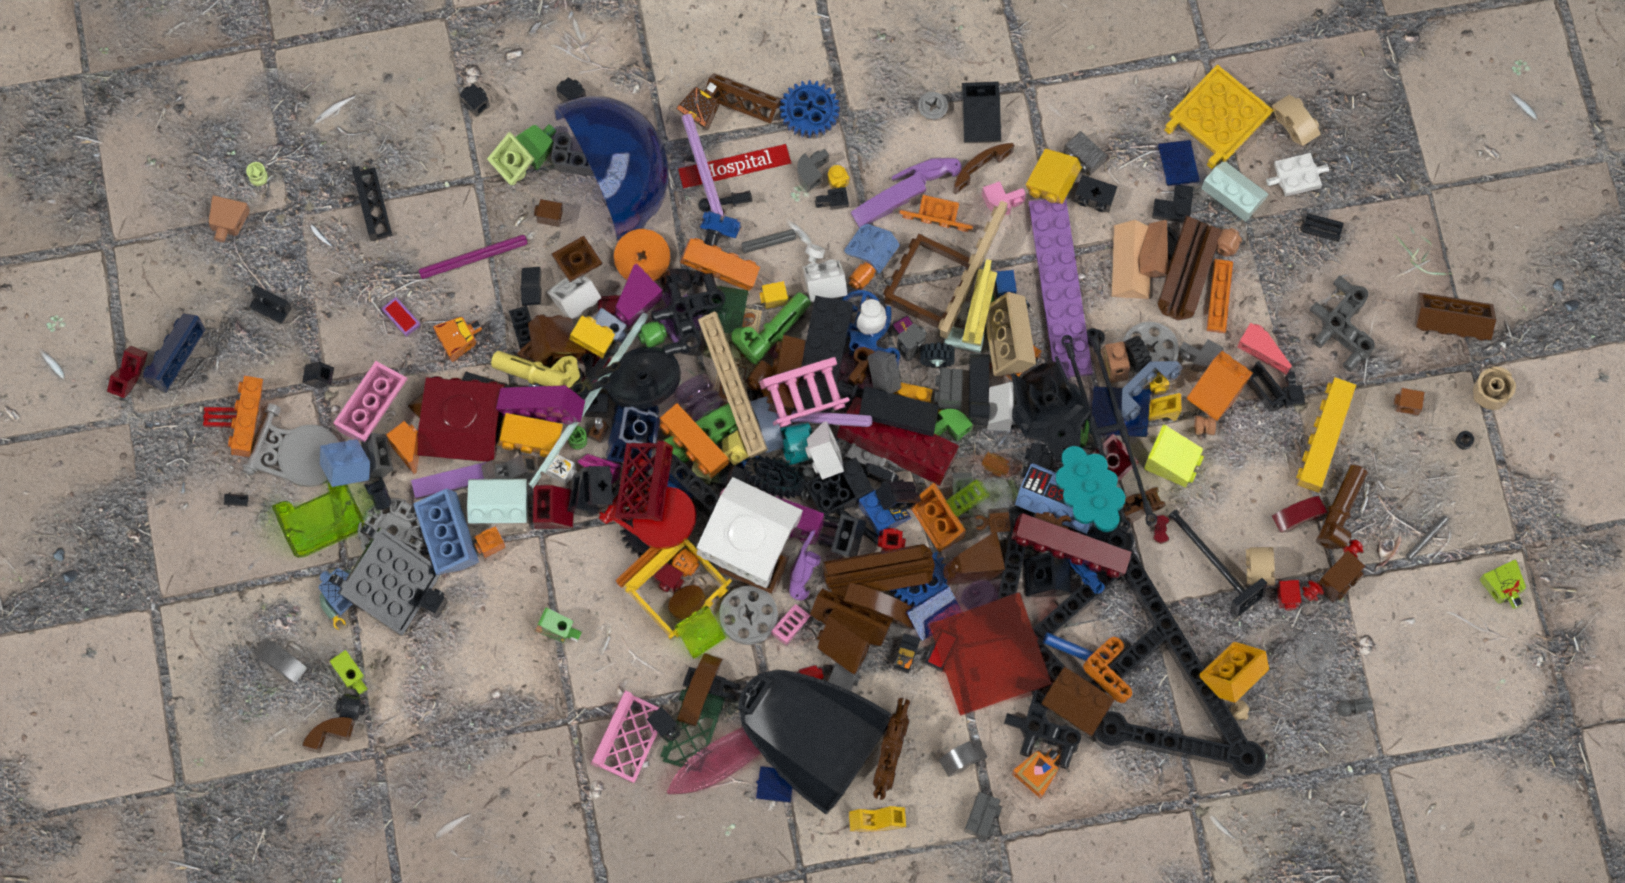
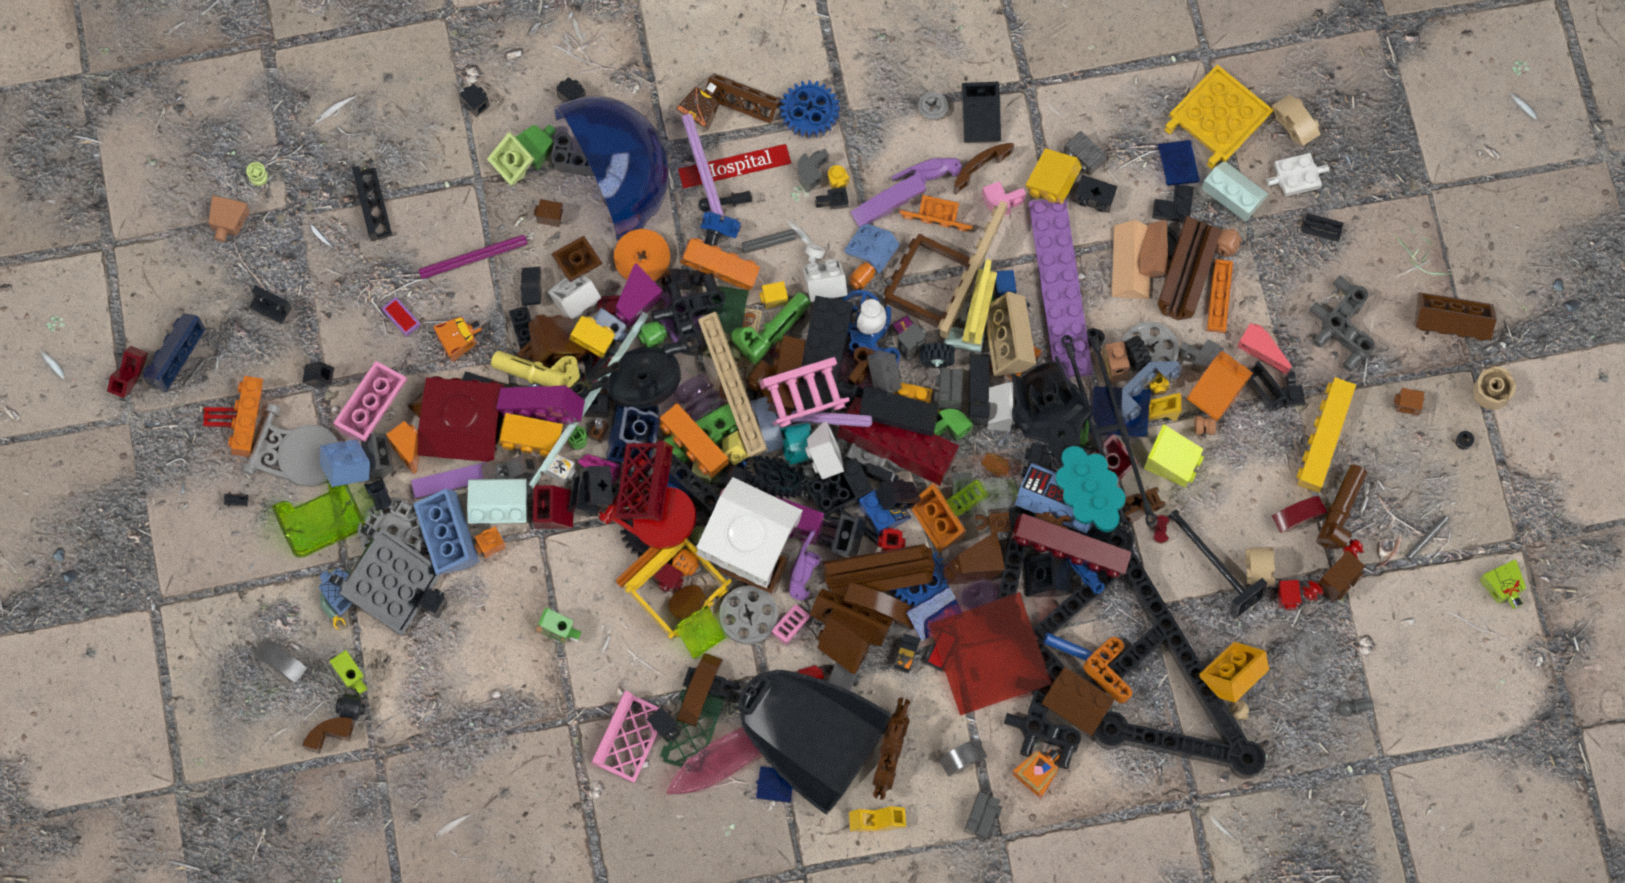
none -> yellowish green rock [691,526,706,544]

